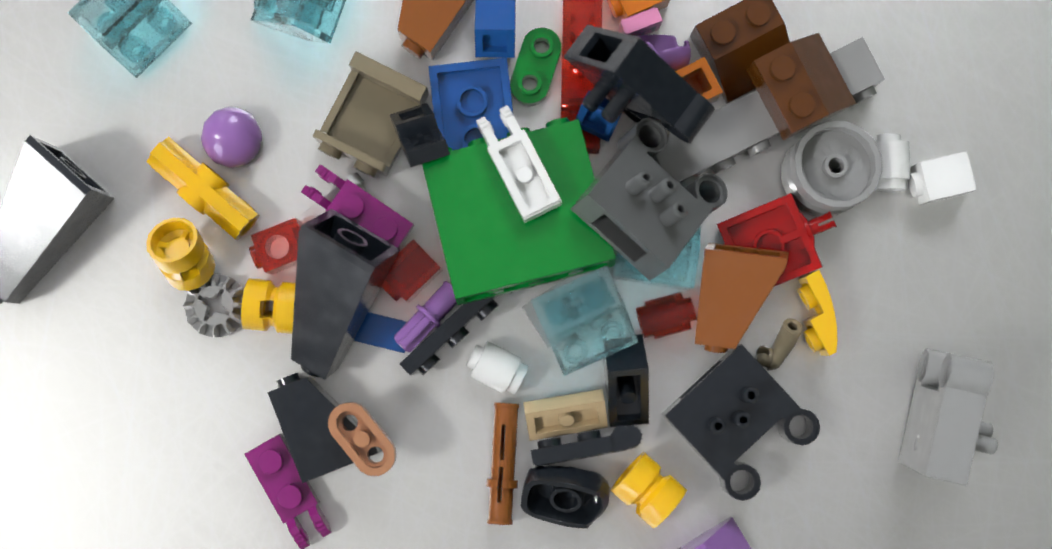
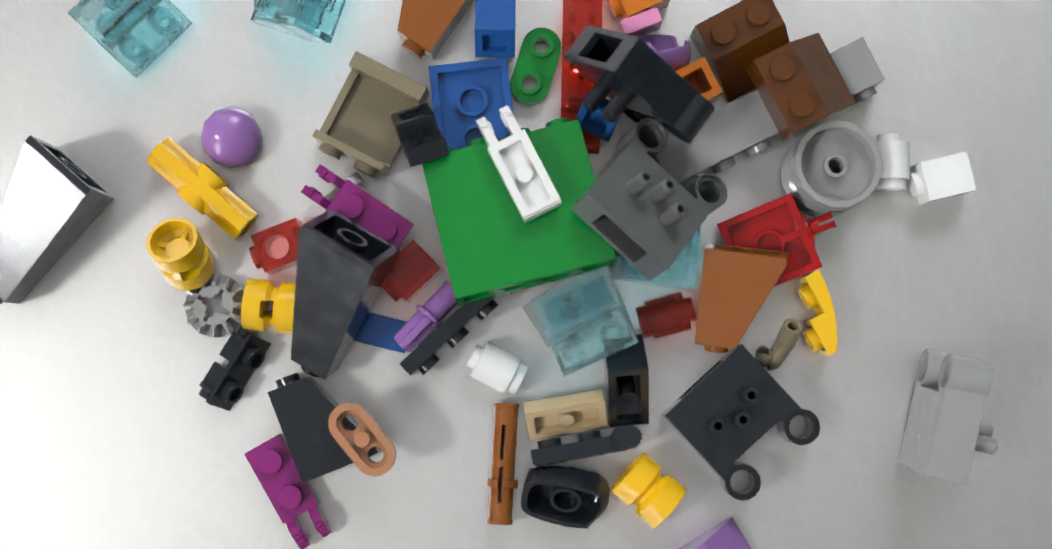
none -> black hinge [198,326,271,411]

